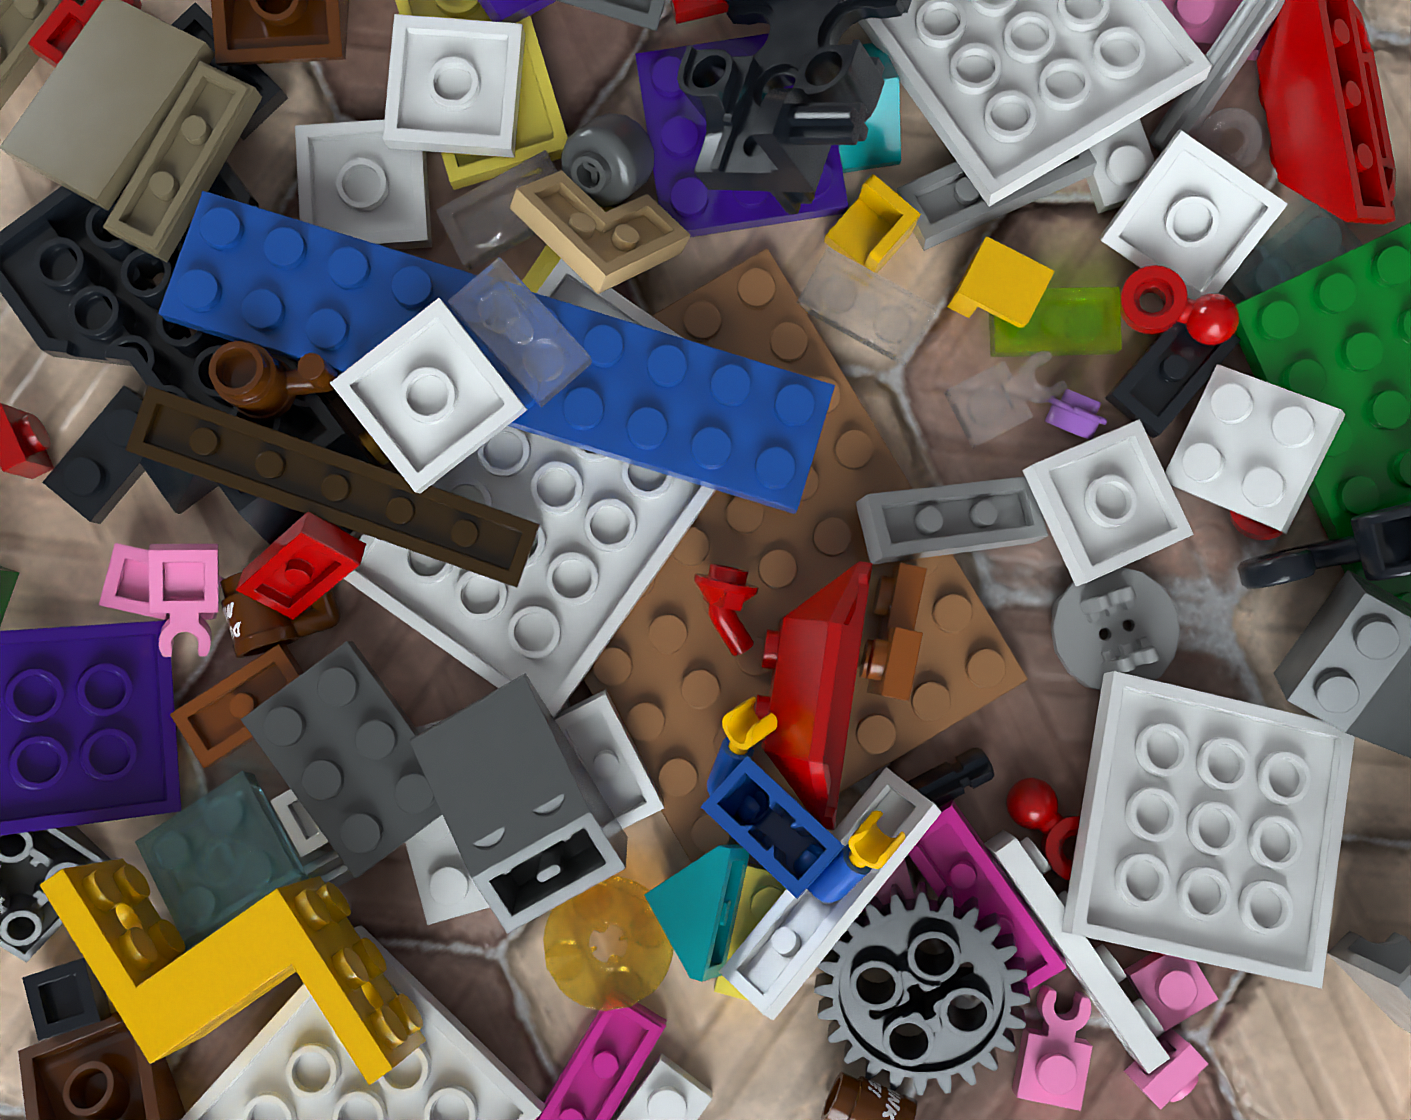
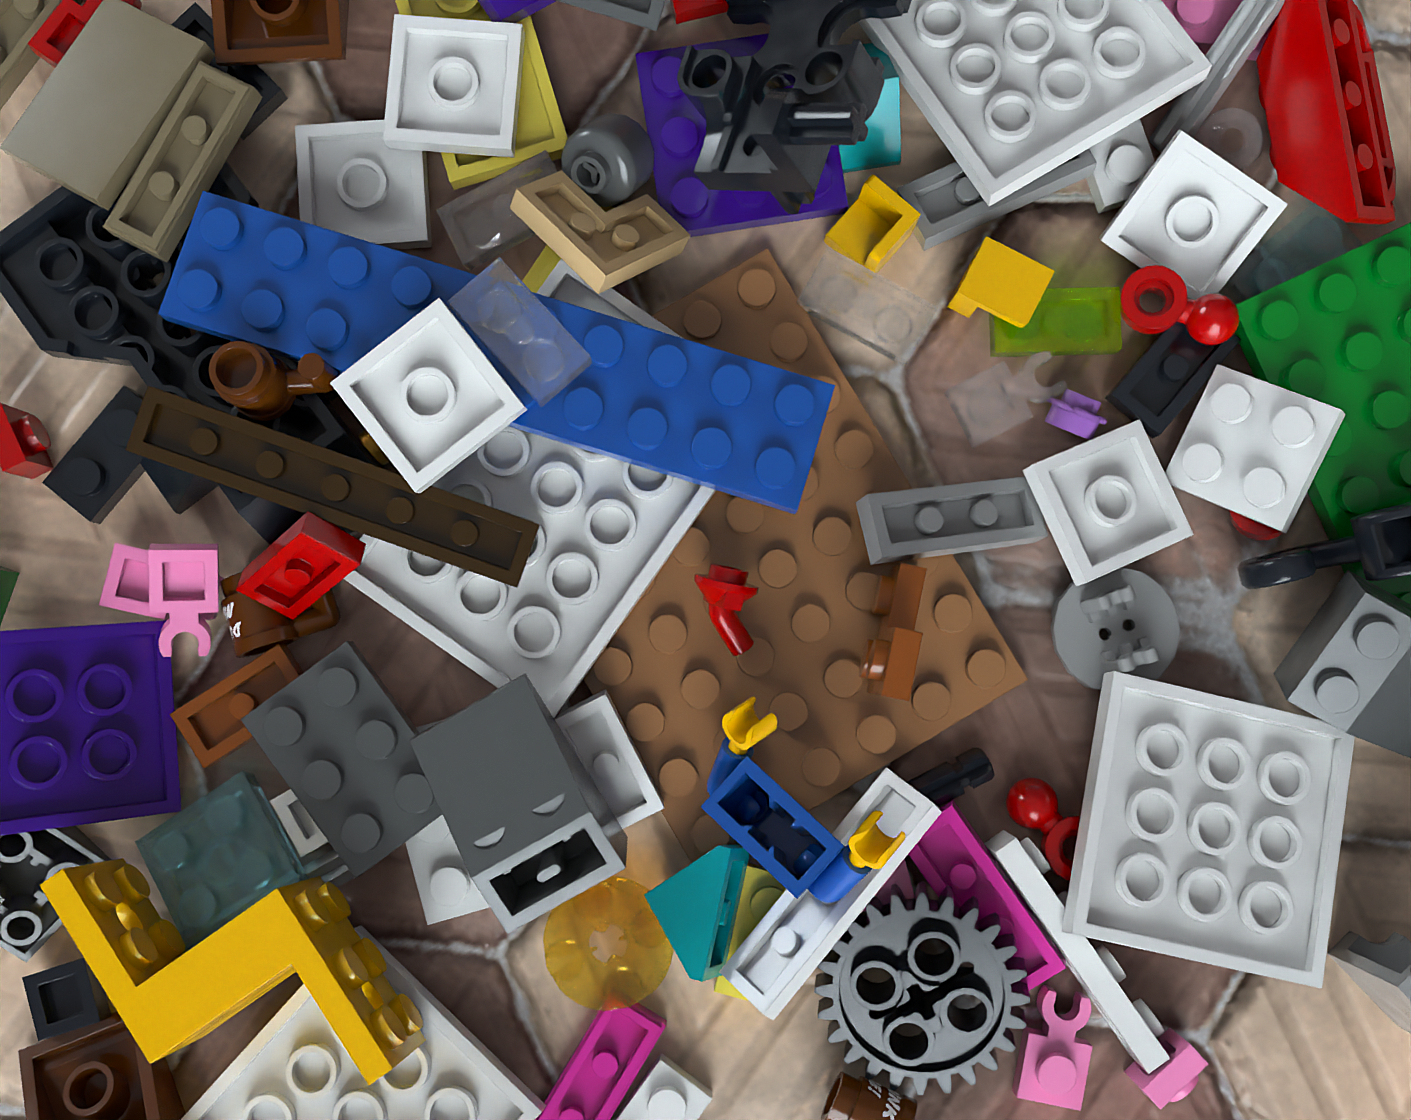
red wedge [754,561,873,830] -> none
bright pink plate [1123,952,1219,1031] -> none

